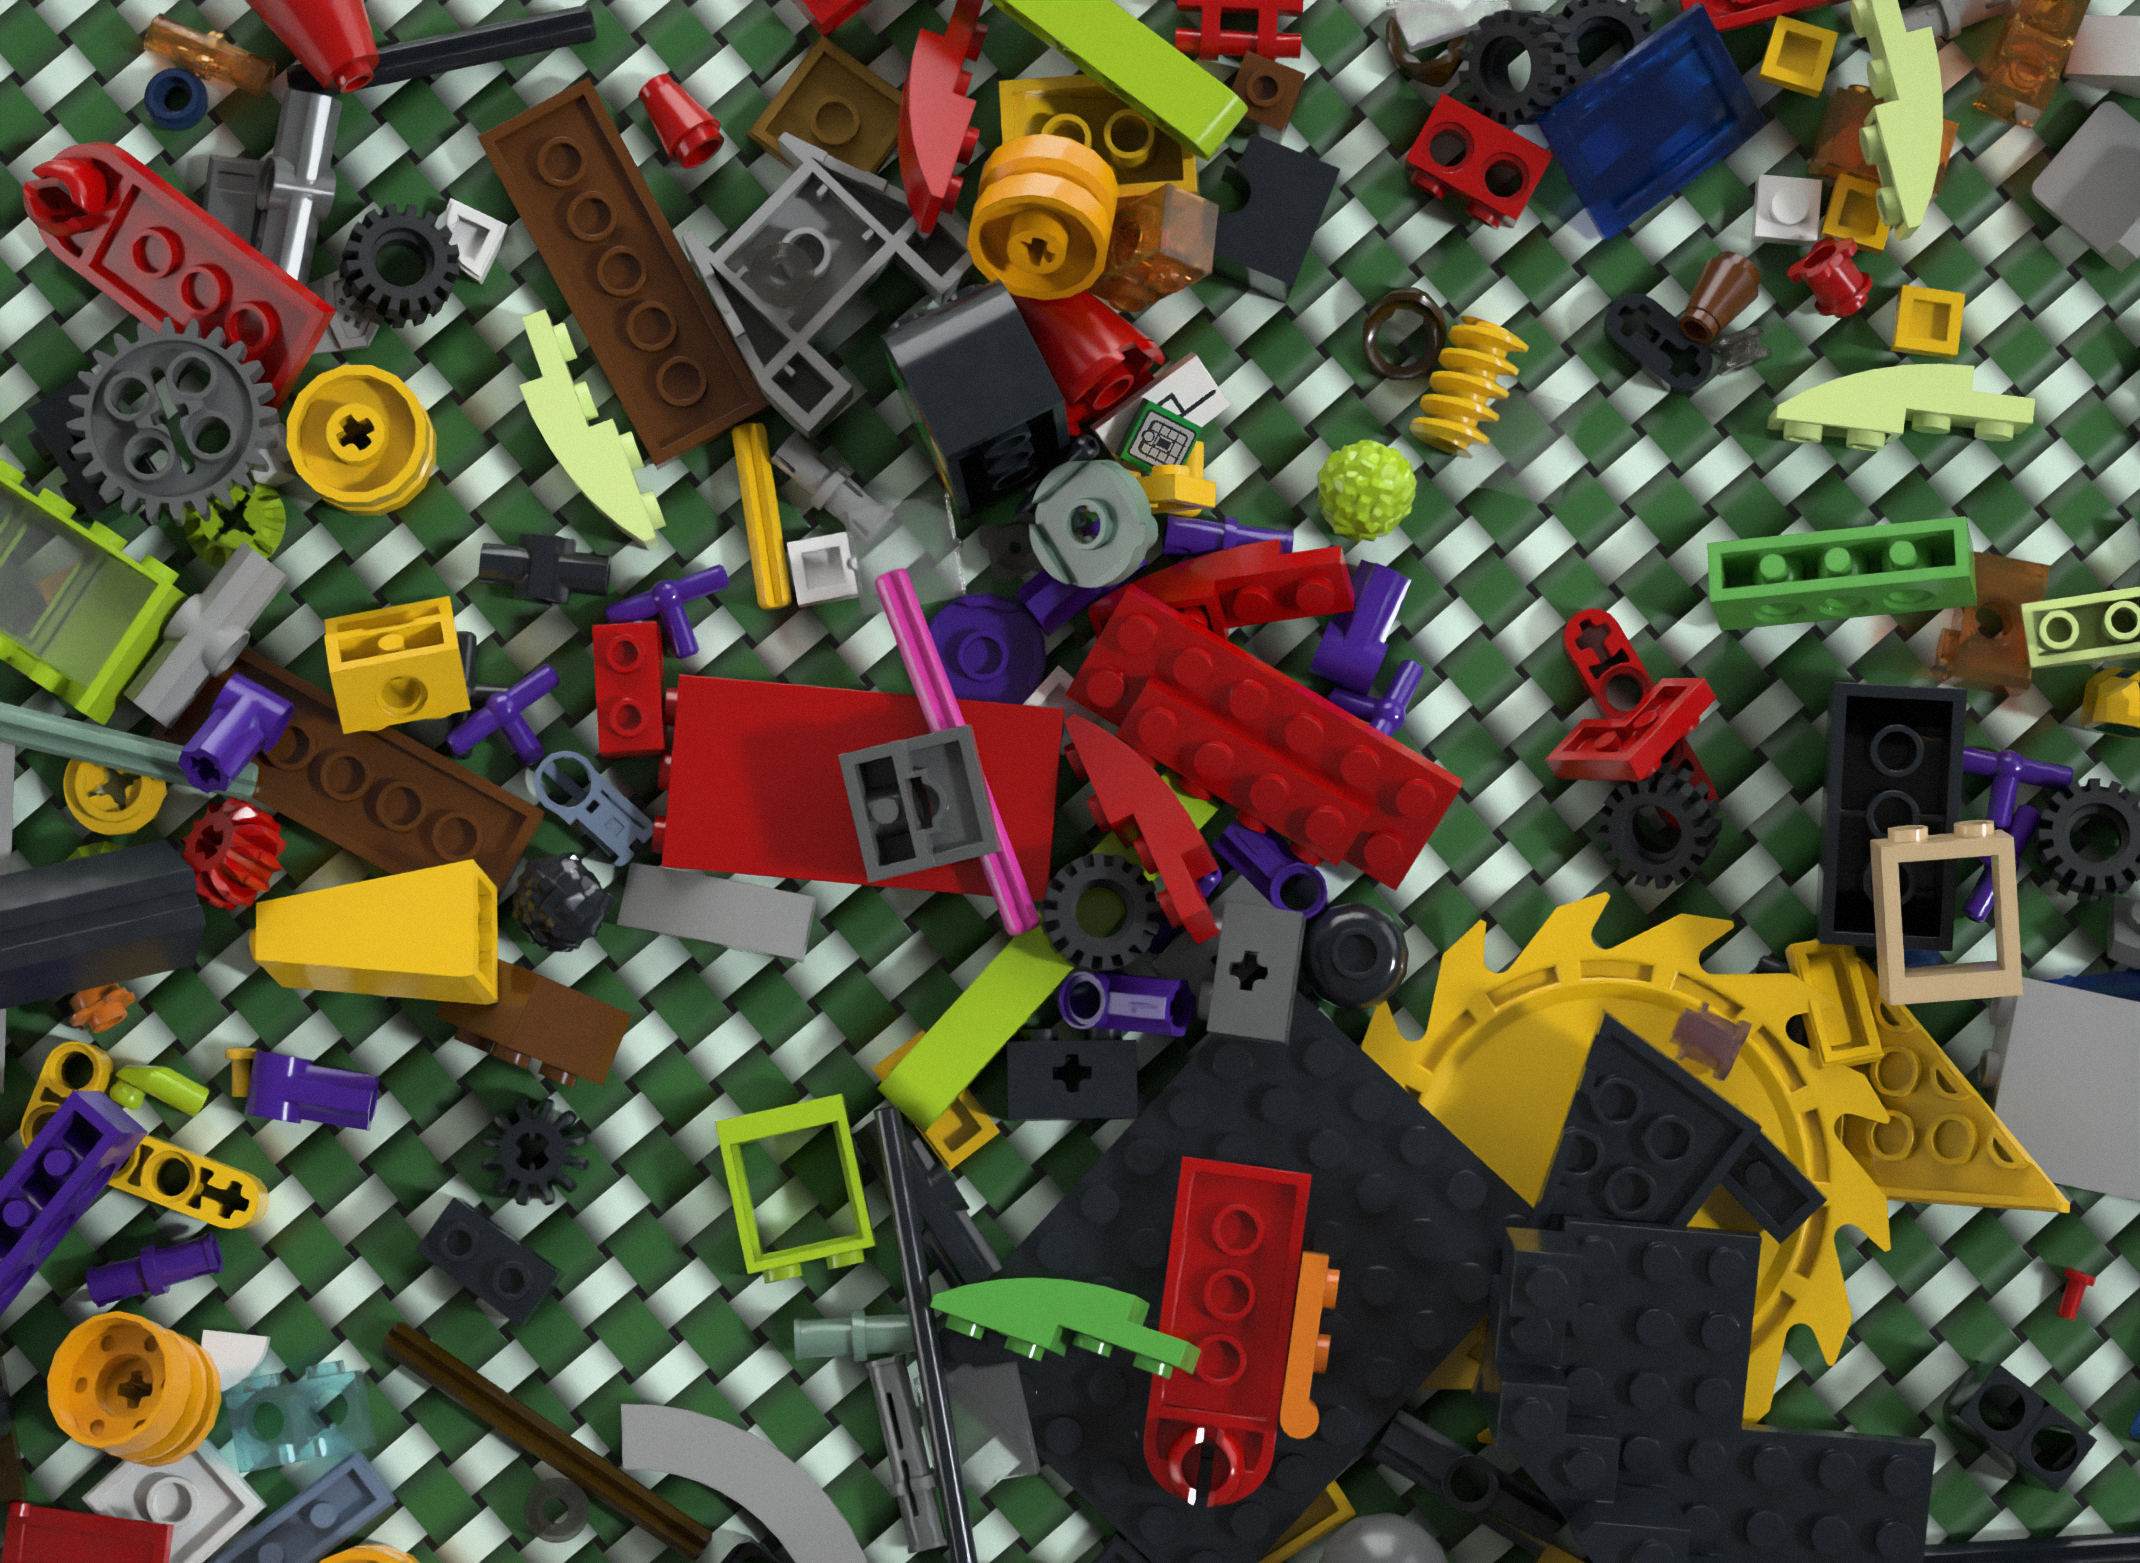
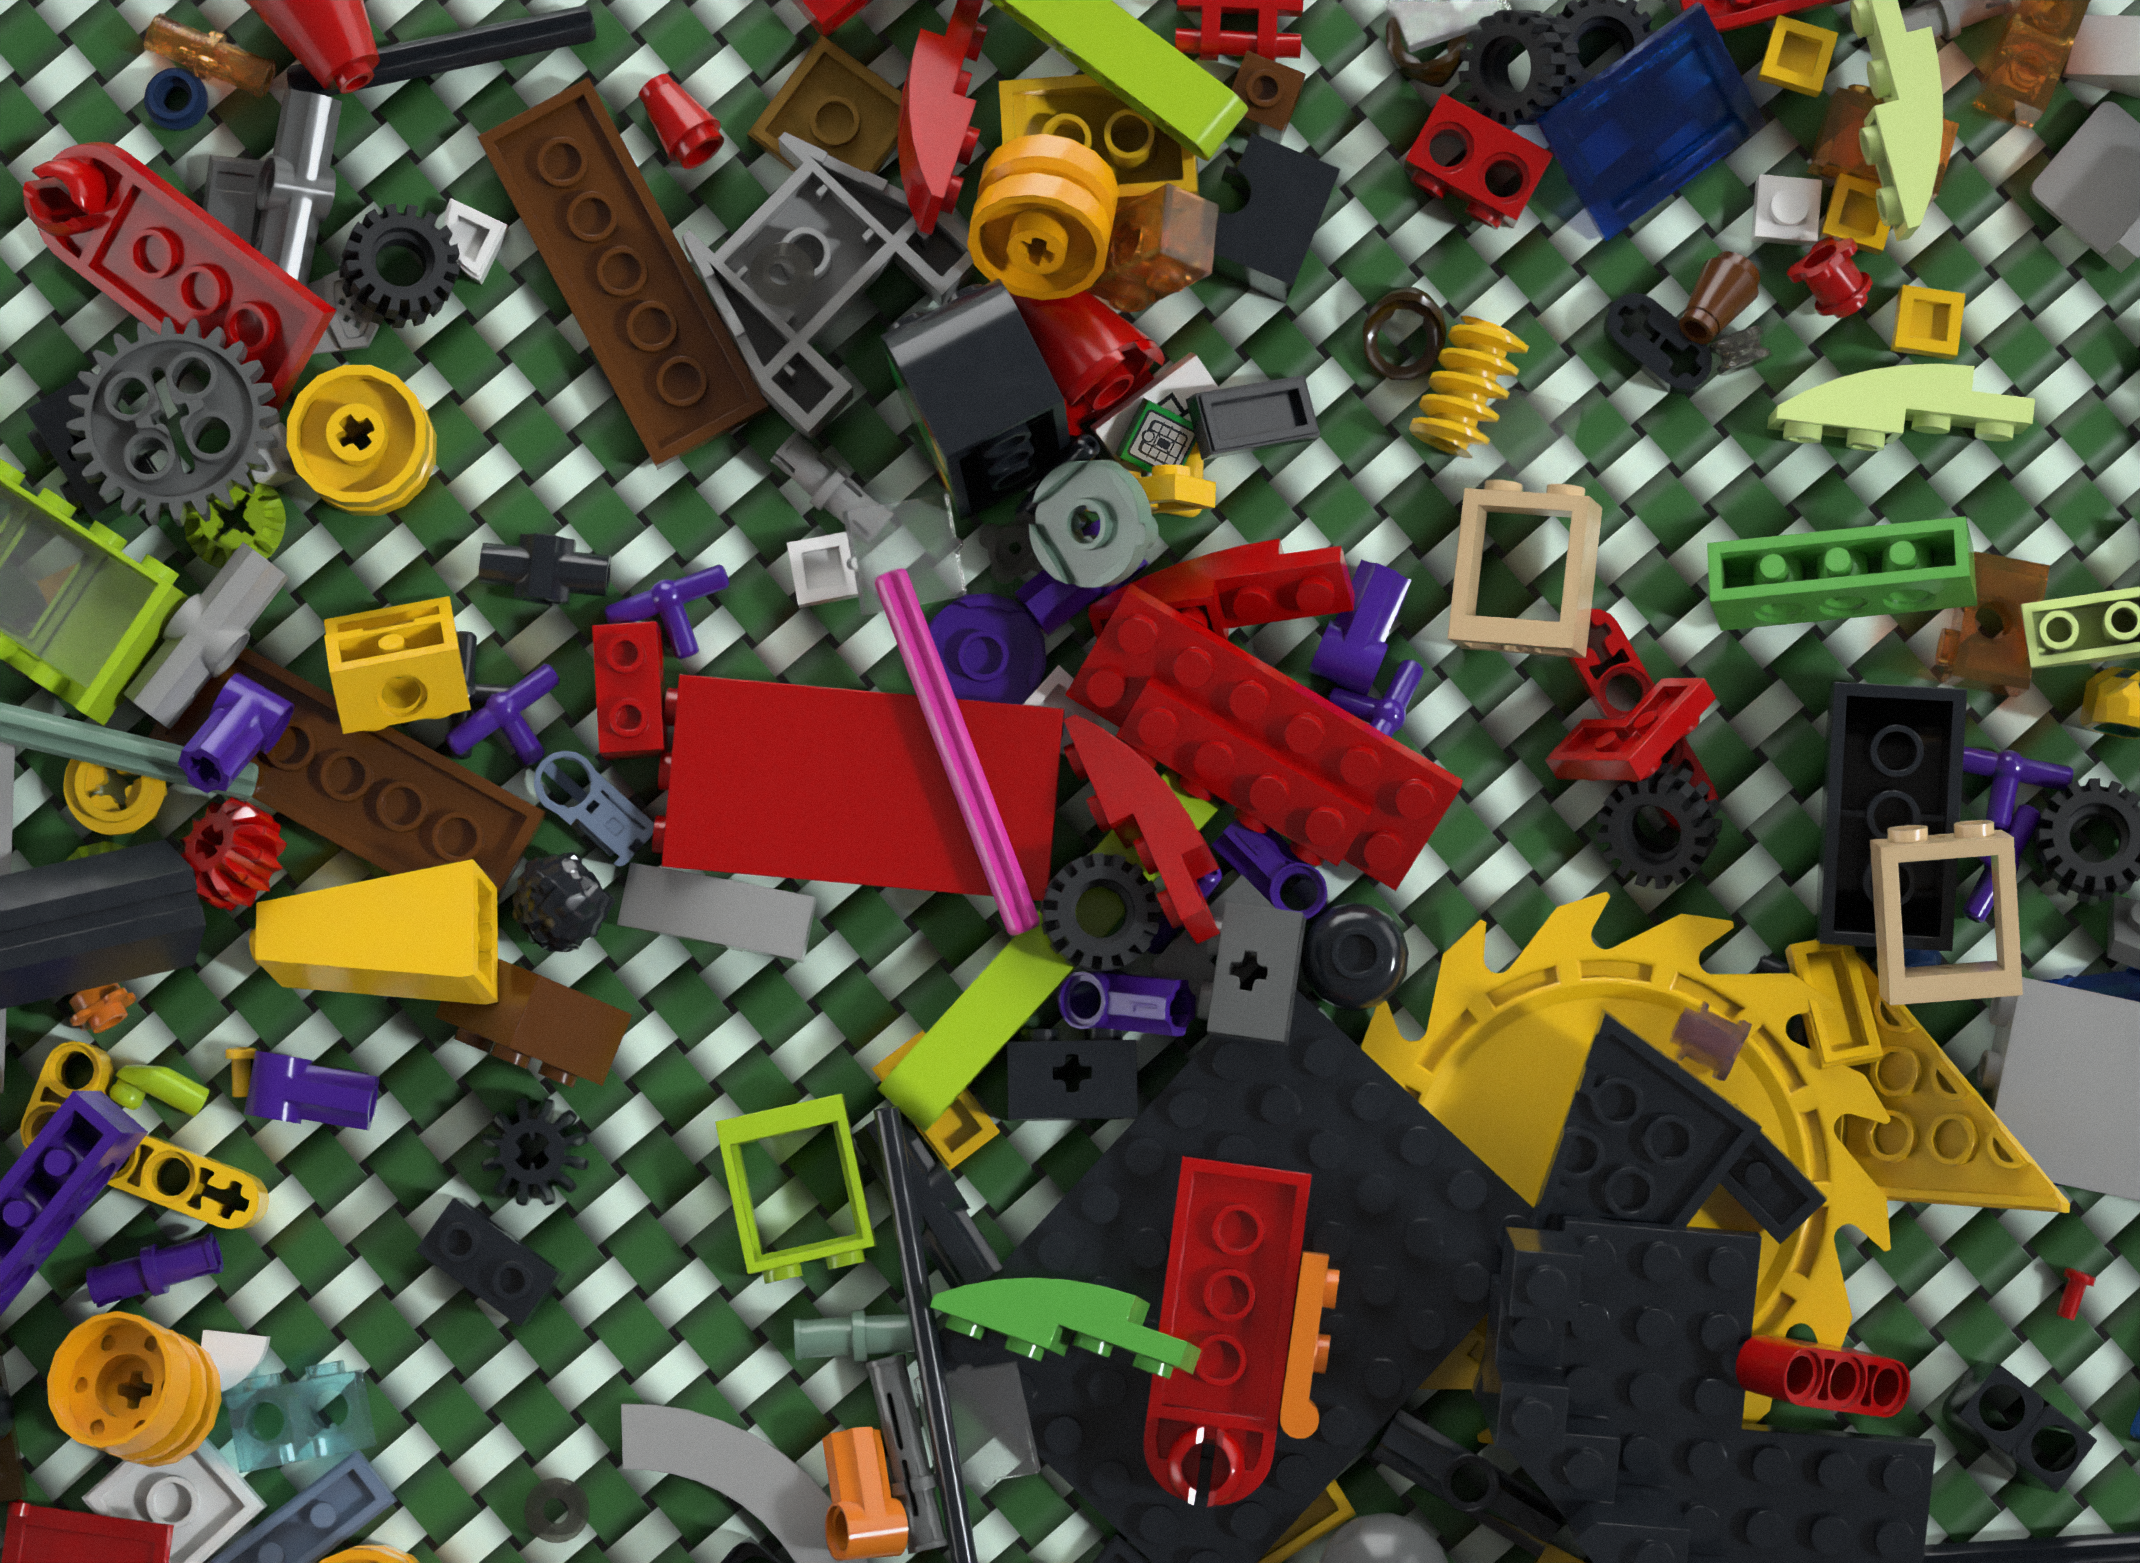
dark brown axle [381,1322,713,1562] -> none
yellowish green slope [519,309,666,551] -> none
yellow axle [732,423,792,610] -> none
dark grey brick [838,724,1002,883] -> none
dark purple pin [1162,514,1294,557] -> none
lime piece [1317,440,1417,542] -> none
none -> orange piece [822,1427,908,1561]
none -> black tile [1186,375,1320,460]
none -> tan window [1447,480,1602,658]
none -> red beam [1736,1335,1911,1417]

